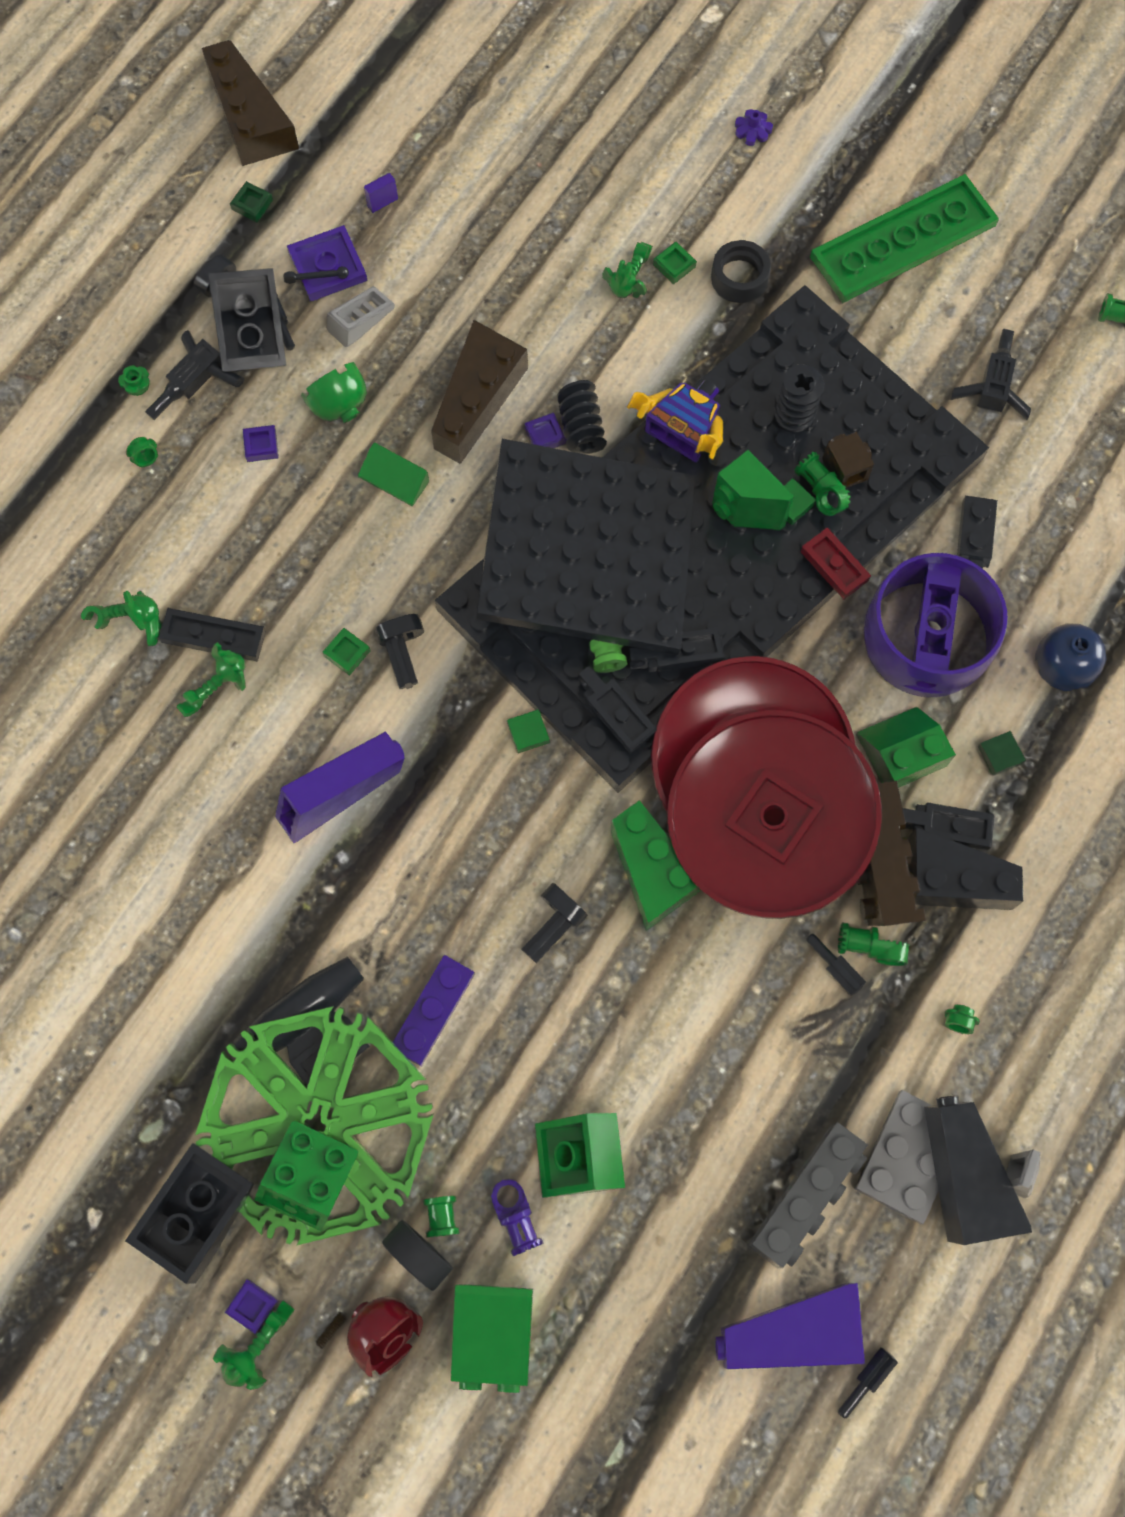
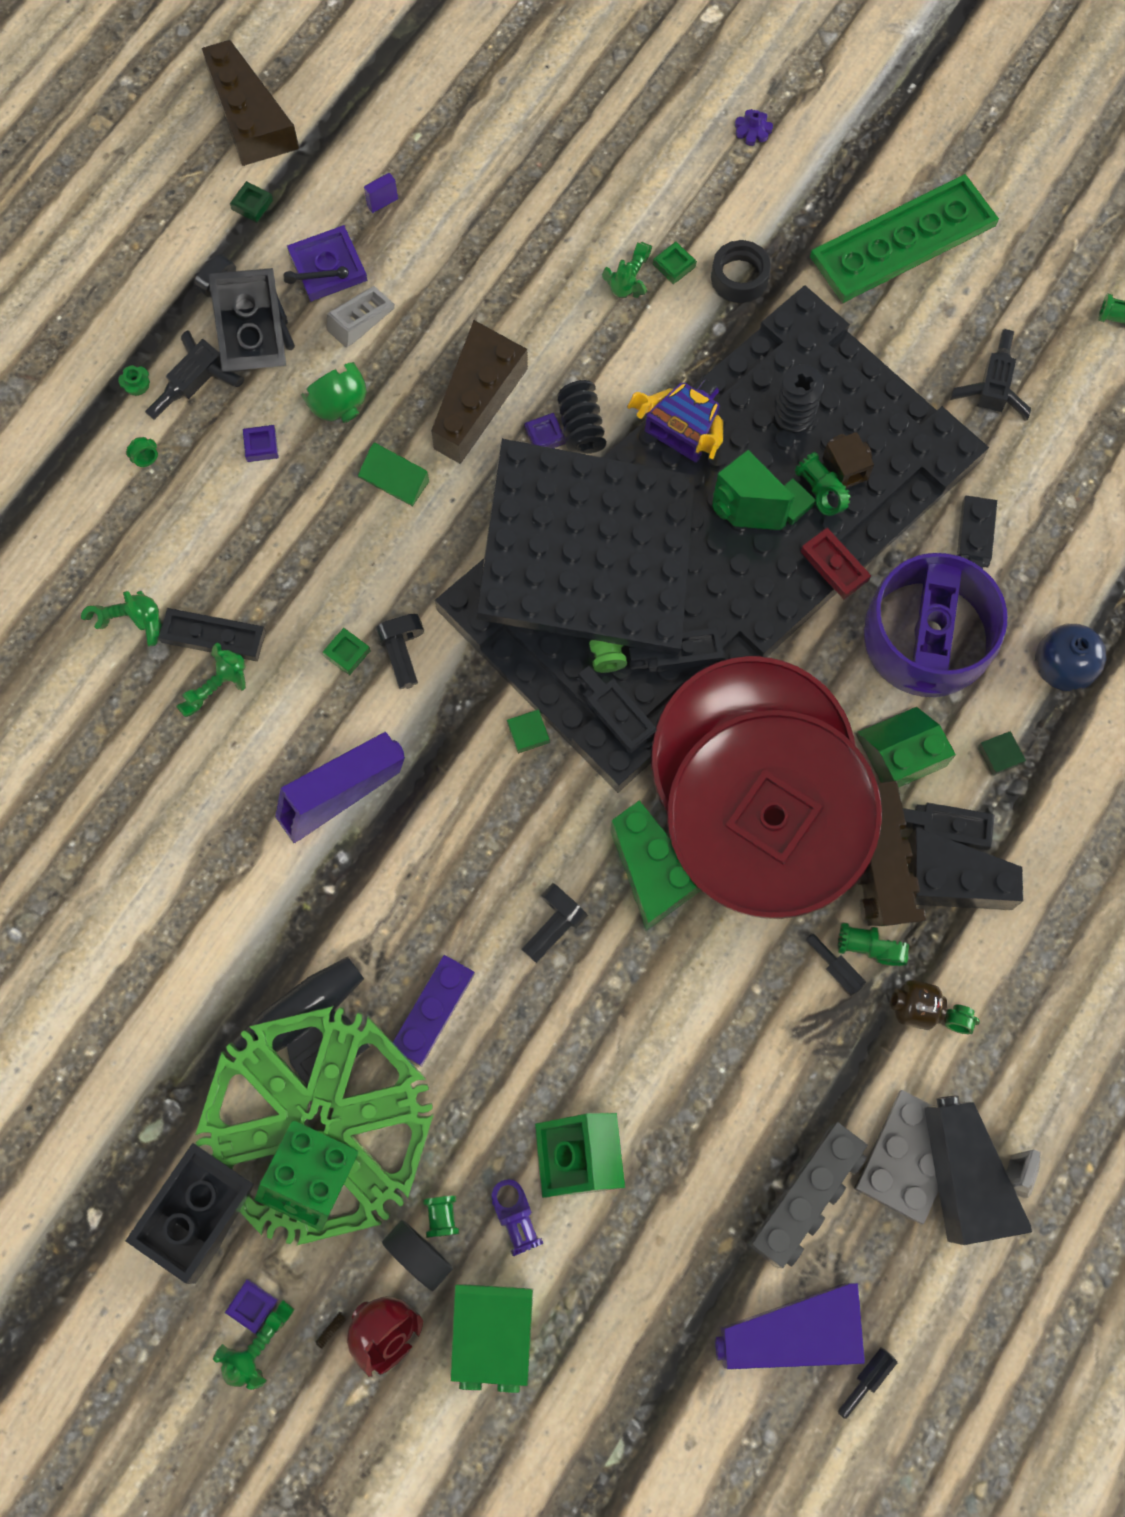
none -> dark brown head [890,980,947,1030]

